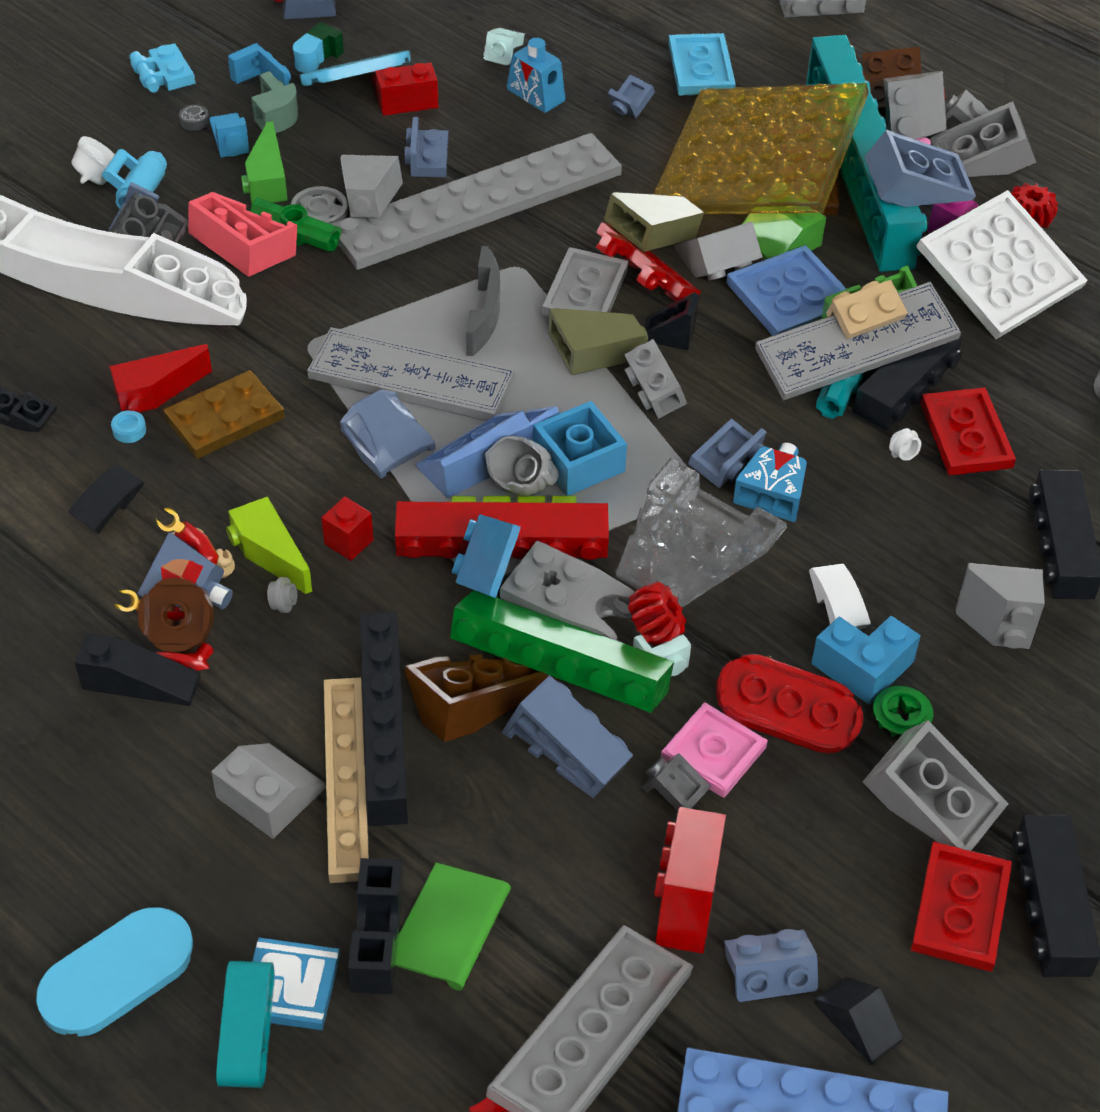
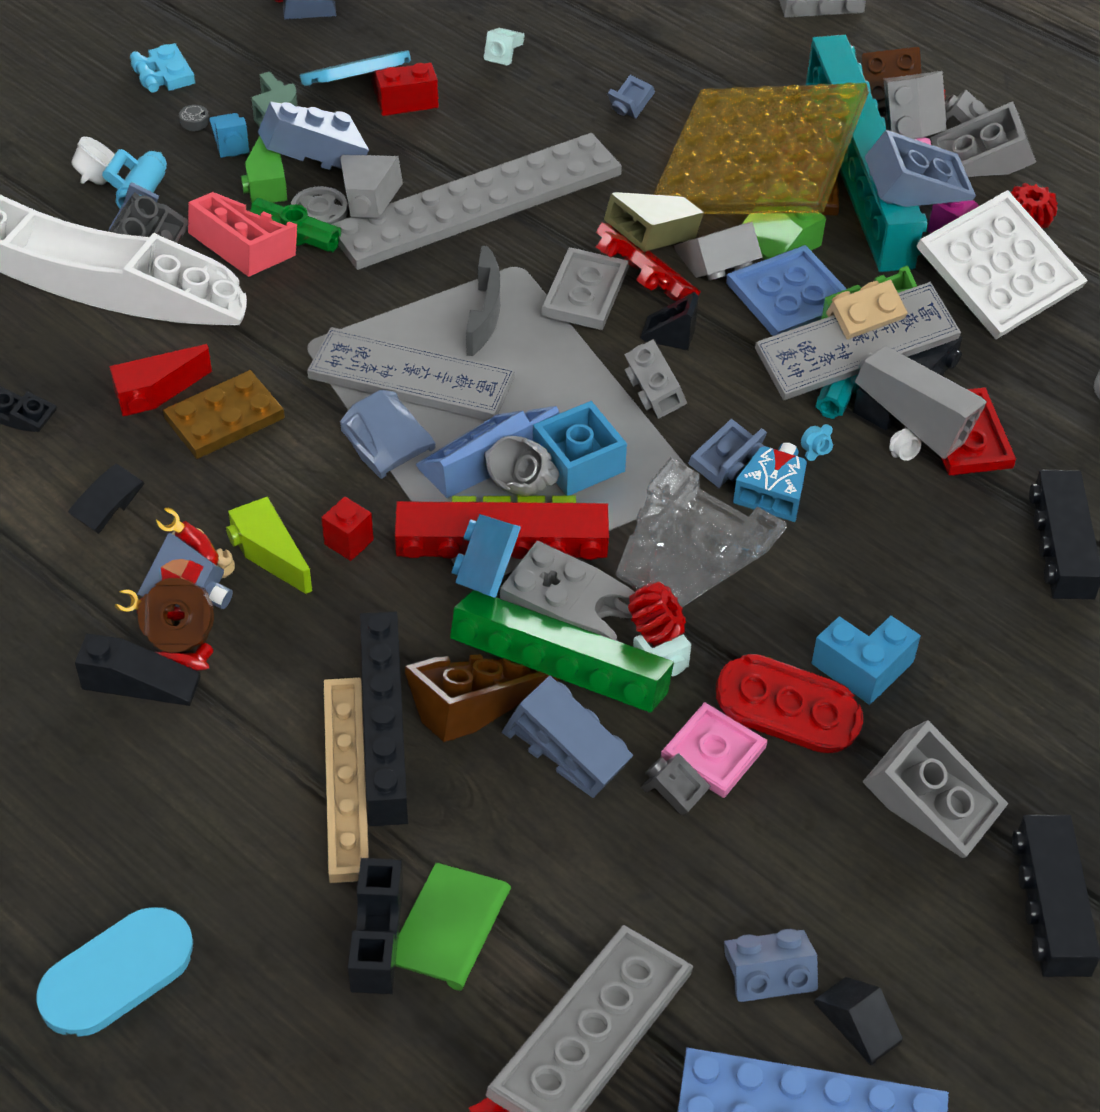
medium azure tile [111,411,146,443] -> none
light grey slope [211,743,326,839] -> none
teal beam [216,961,275,1088] -> none
dark azure bracket [228,43,291,86] -> none
tile [252,938,340,1031] -> none
light grey plate [267,577,297,613] -> none
leg [293,22,344,73] -> none
sand blue bracket [405,117,449,177] -> none
dark azure torso [507,38,565,113] -> none
olive slope [548,308,648,375] -> none
wedge [654,807,726,954] -> none
medium azure plate [668,33,736,96] -> none
white slope [809,564,871,629] -> none
green gear [873,686,933,738] -> none
red plate [910,841,1012,972] -> none
light grey slope [956,563,1045,649] -> none
none -> sand blue wedge [258,102,369,170]
none -> medium azure plate [801,424,833,461]
none -> light grey slope [855,346,987,459]

